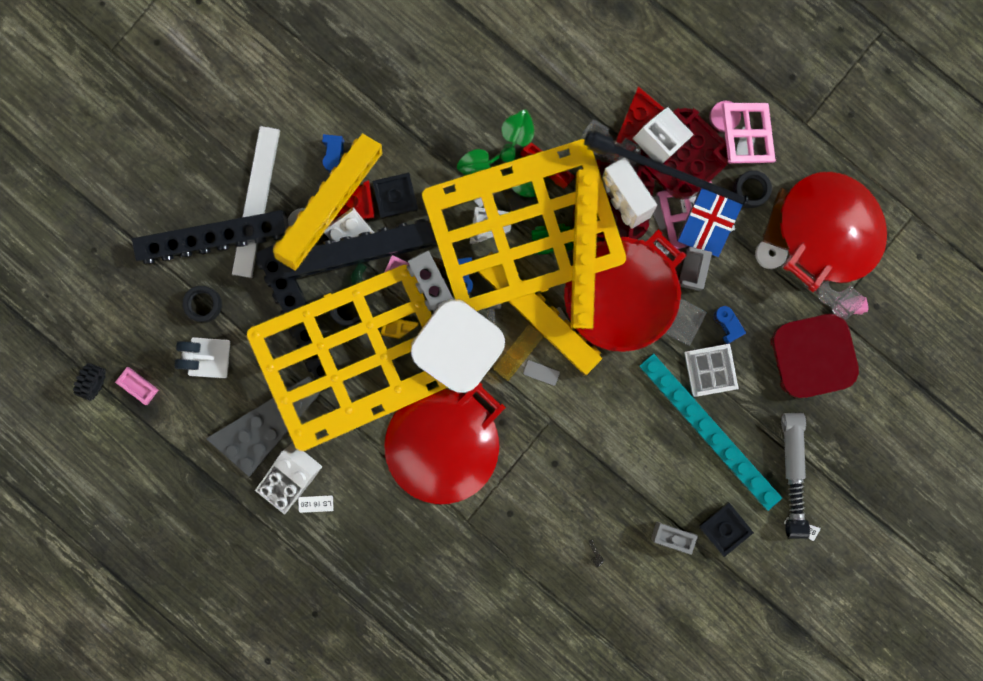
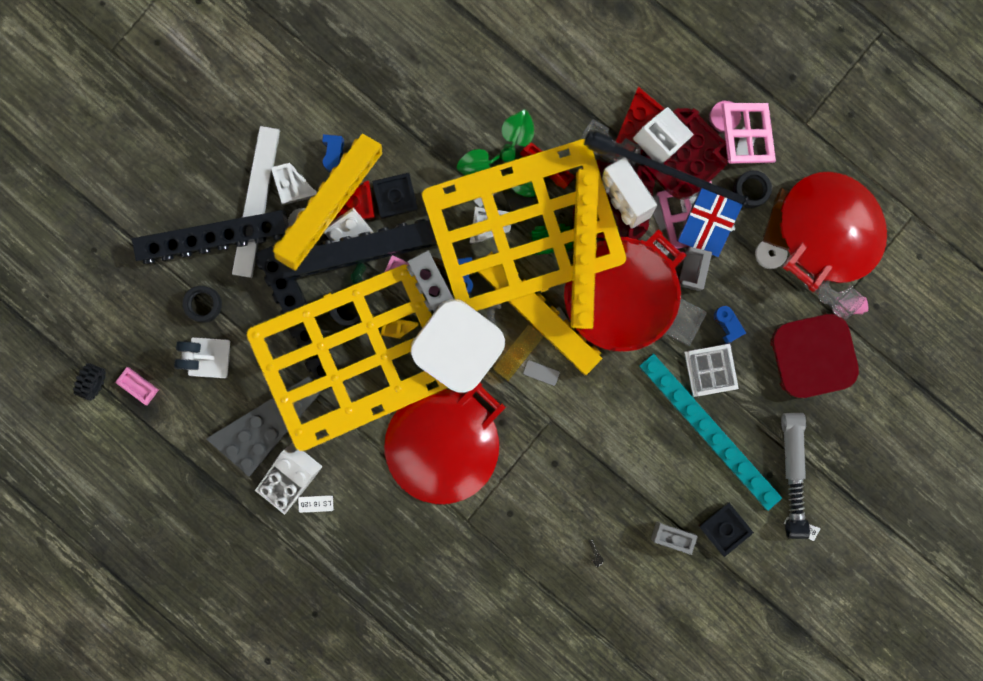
none -> white wing [271,163,317,205]

